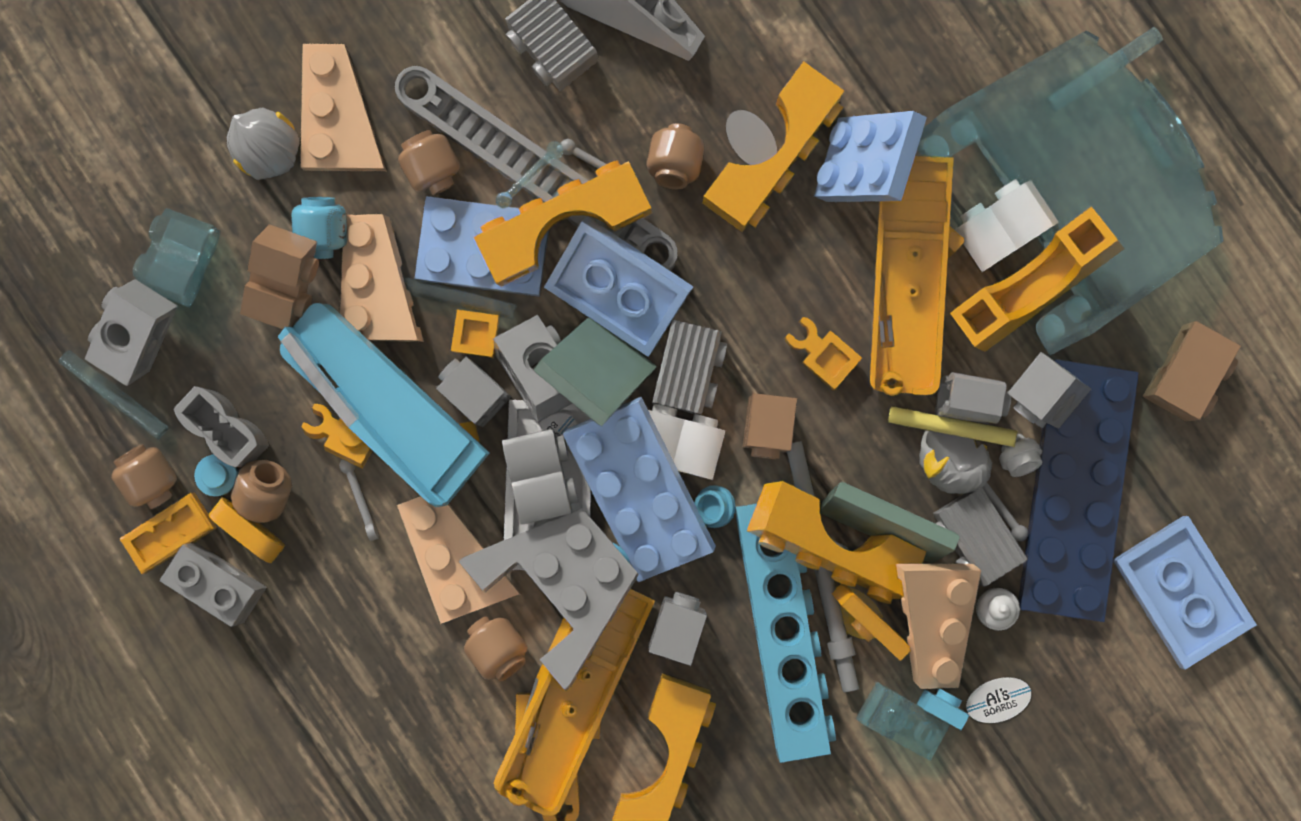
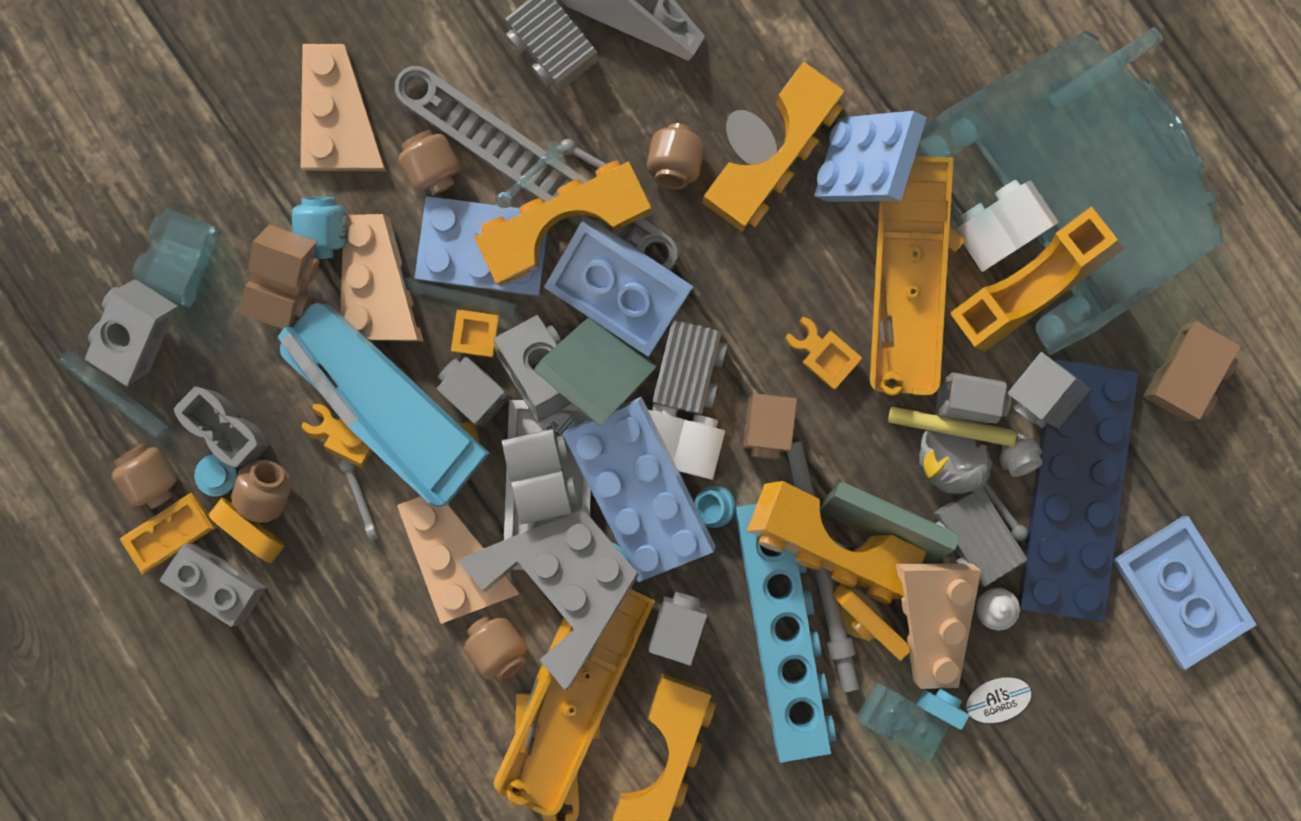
light grey hair [227,108,299,180] -> none

